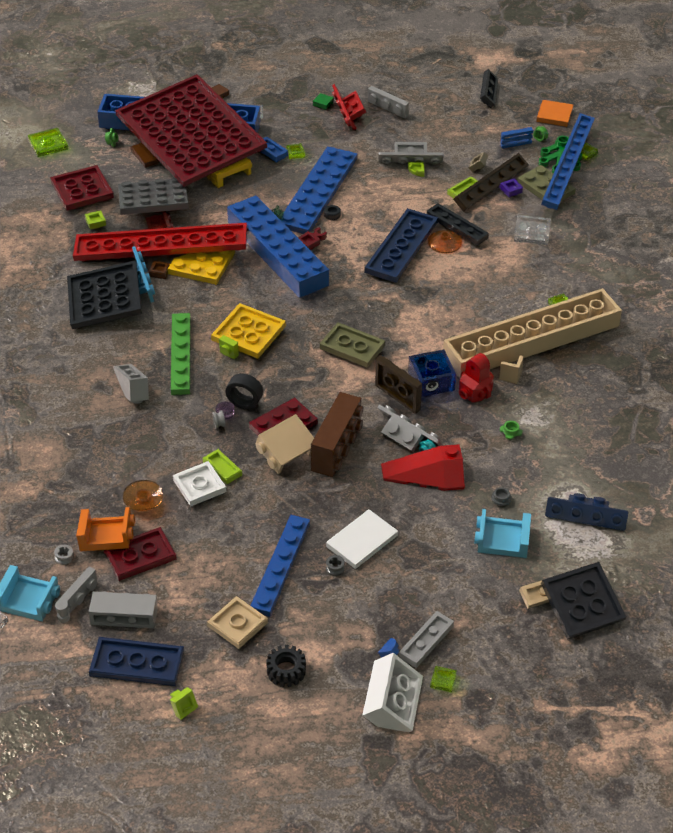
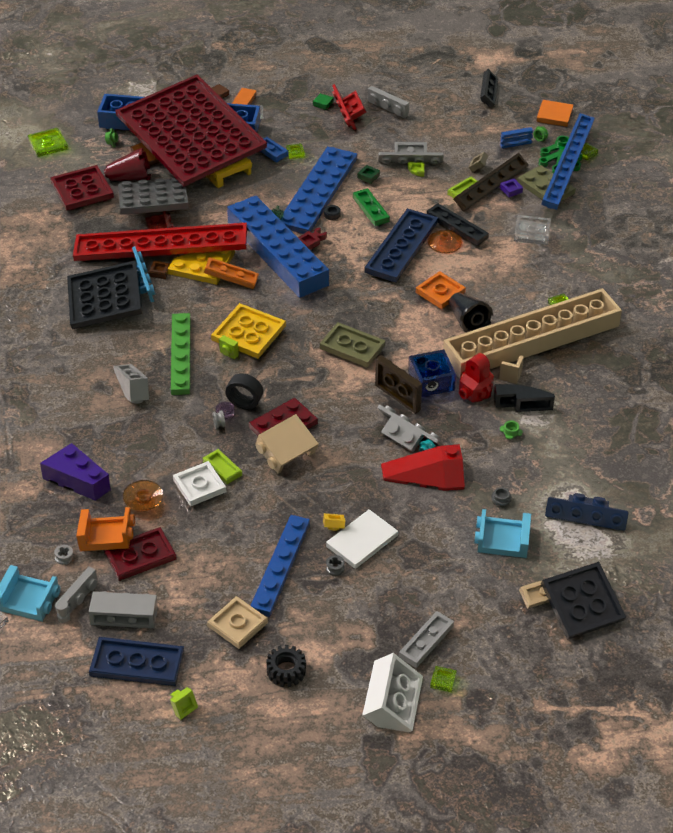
lime plate [85,210,106,229] -> none
reddish brown brick [311,392,364,477] -> none
blue tile [378,638,399,658] -> none
none -> dark purple wedge [40,443,111,501]
none -> dark red cone [104,148,151,181]
none -> orange tile [204,257,259,289]
none -> orange tile [232,88,257,105]
none -> yellow plate [323,513,345,531]
none -> green plate [353,188,390,226]
none -> dark green plate [357,165,380,184]
none -> orange plate [415,271,466,309]
none -> black cone [449,292,493,333]
none -> black slope [493,384,555,412]

